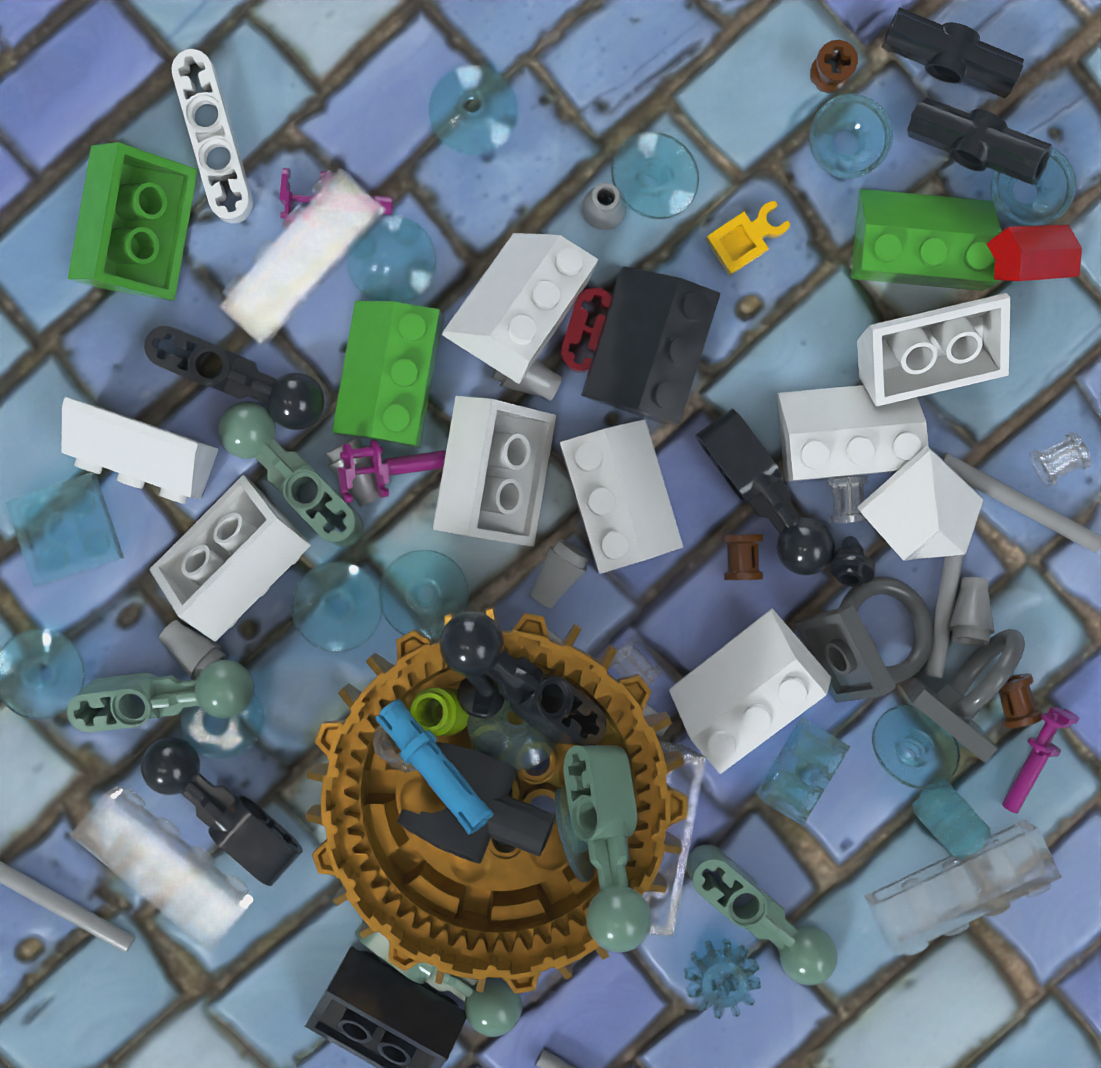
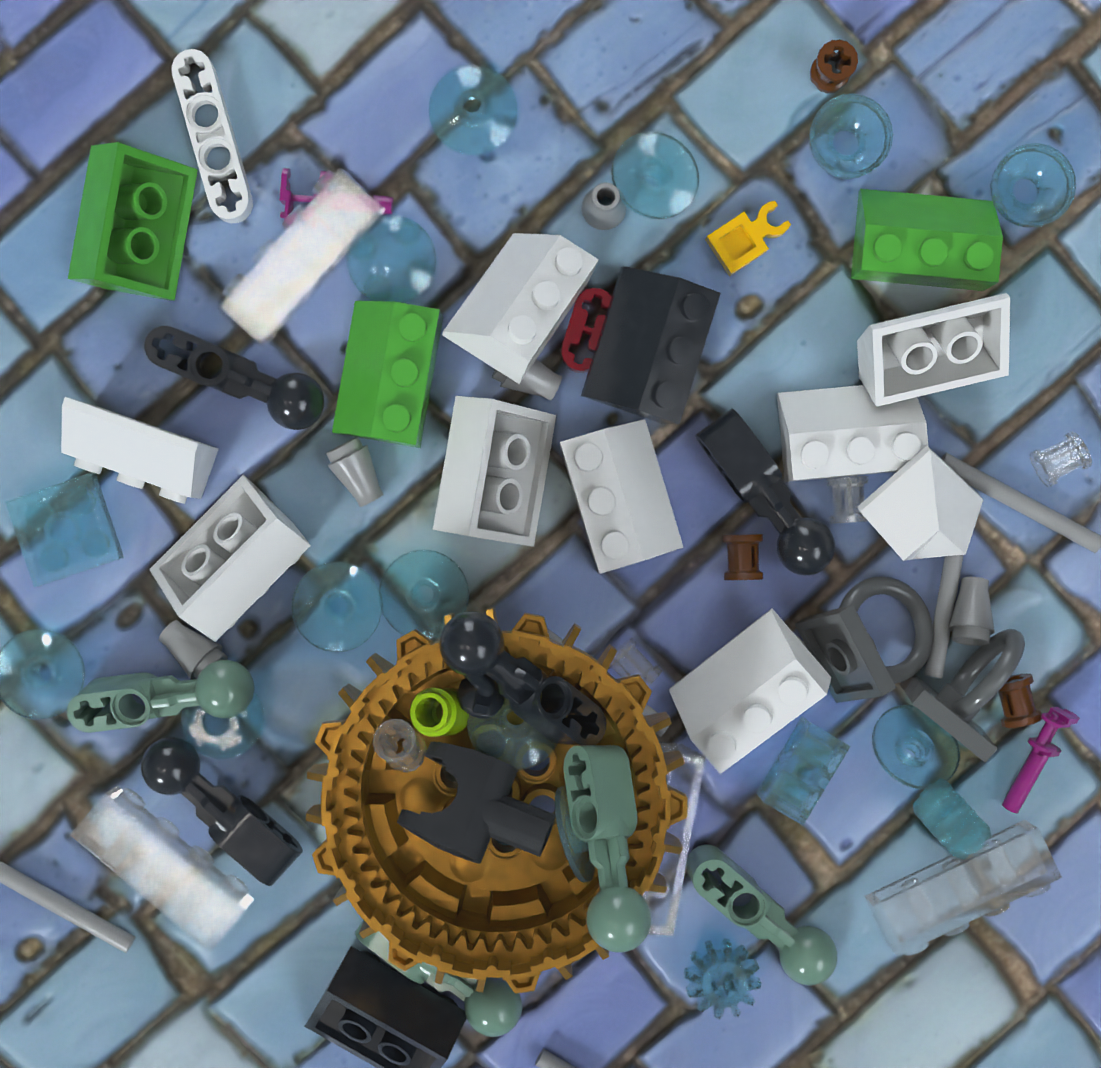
sand green beam [218,402,364,547] -> none
magenta piece [338,439,446,503] -> none
dark azure pin [375,699,494,835] -> none
light grey cone [530,539,589,609] -> none
black plate [829,536,875,587] -> none
black piece [881,7,1024,99] -> none
black piece [907,97,1052,185] -> none
red piece [986,225,1082,281] -> none

